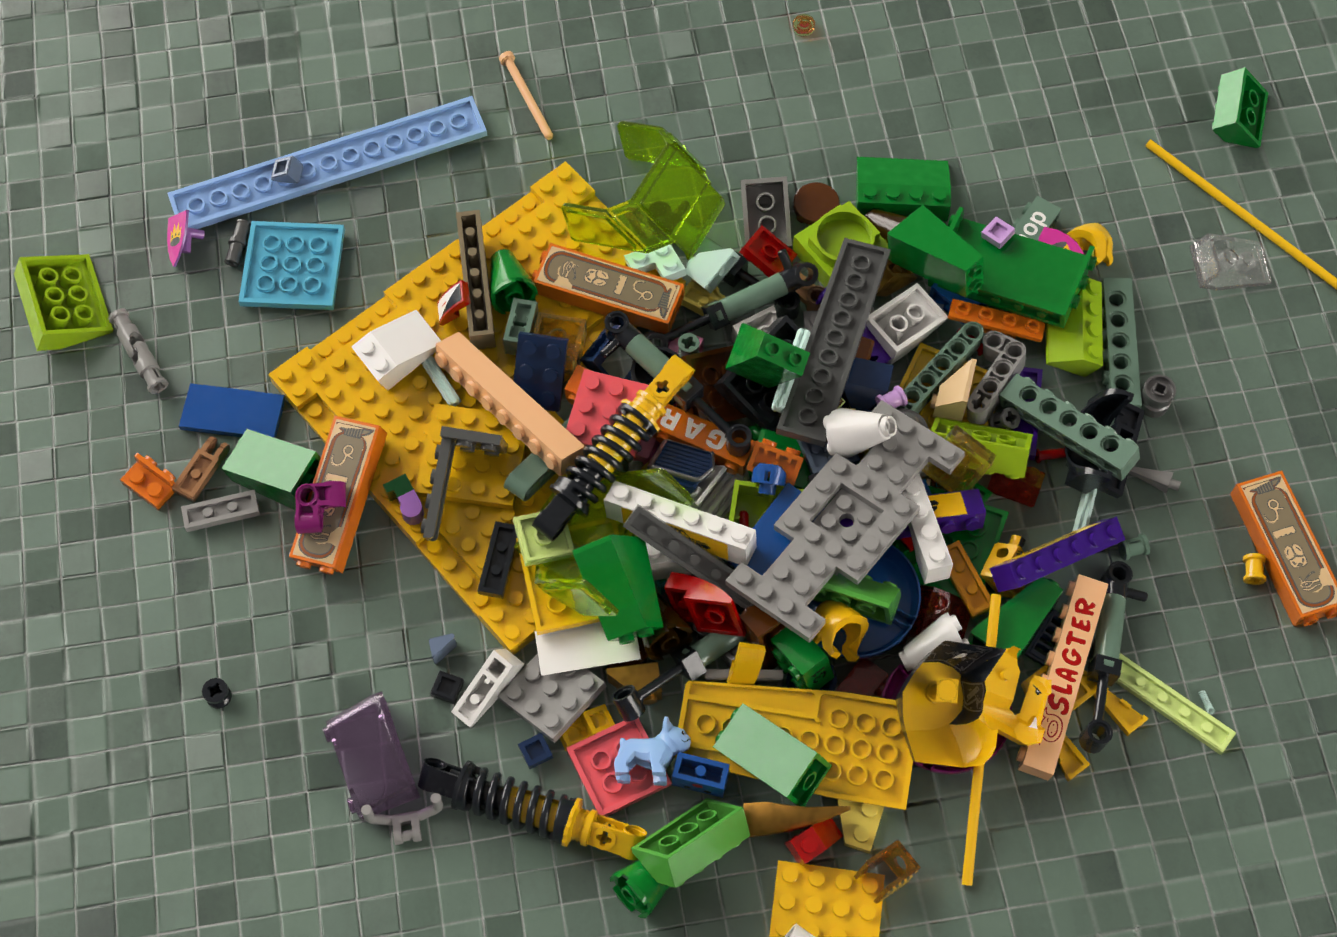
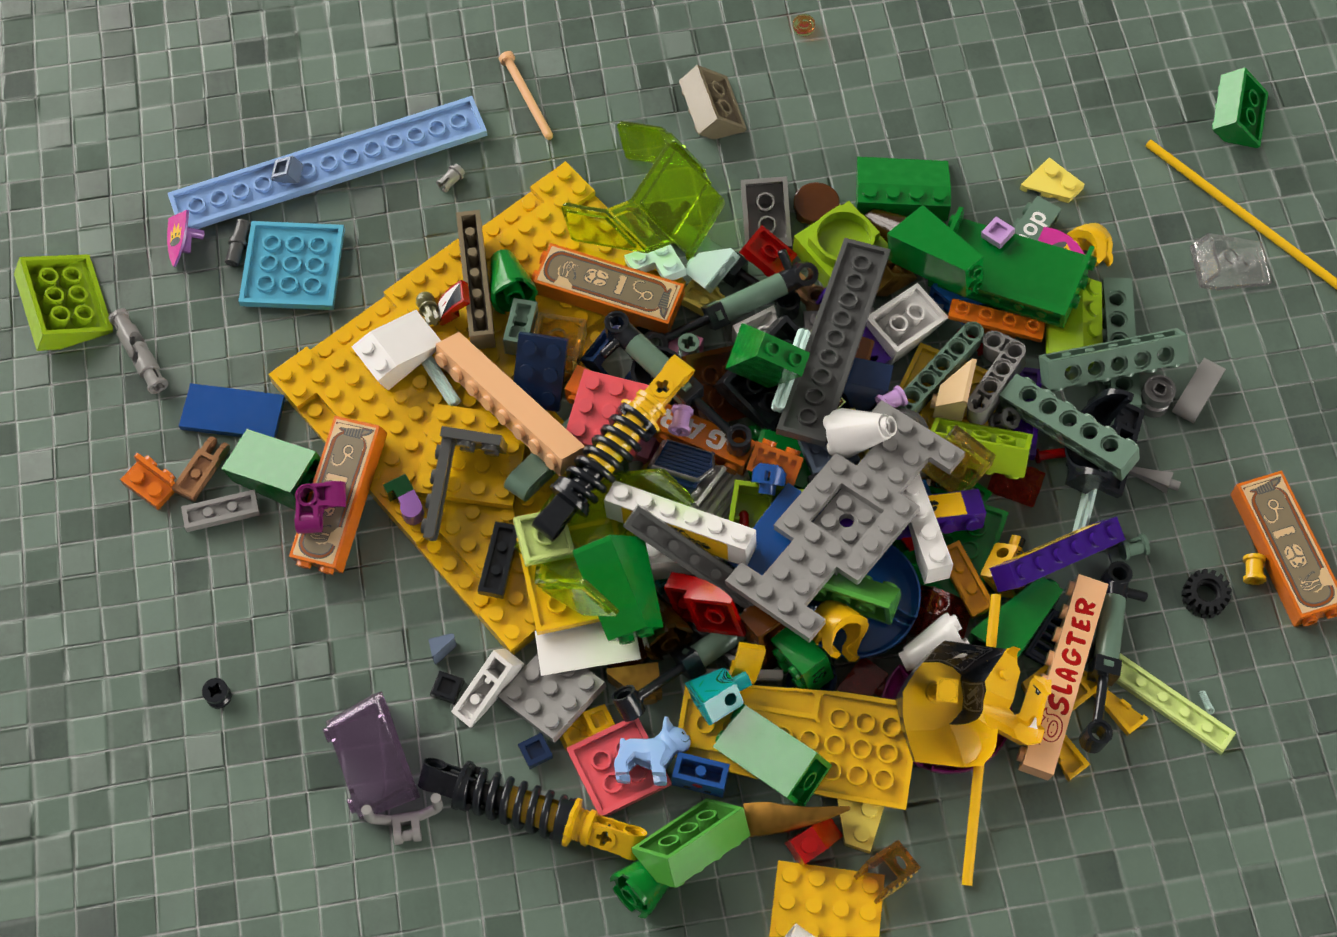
none -> olive axle [416,291,440,326]
none -> light grey pin [436,164,465,193]
none -> lavender bush [668,404,694,437]
none -> dark tan slope [679,65,747,140]
none -> teal torso [685,668,752,726]
none -> light yellow wing [1020,157,1085,203]
none -> sand green brick [1039,328,1189,391]
none -> light grey beam [1172,357,1226,424]
none -> black tyre [1181,569,1232,619]

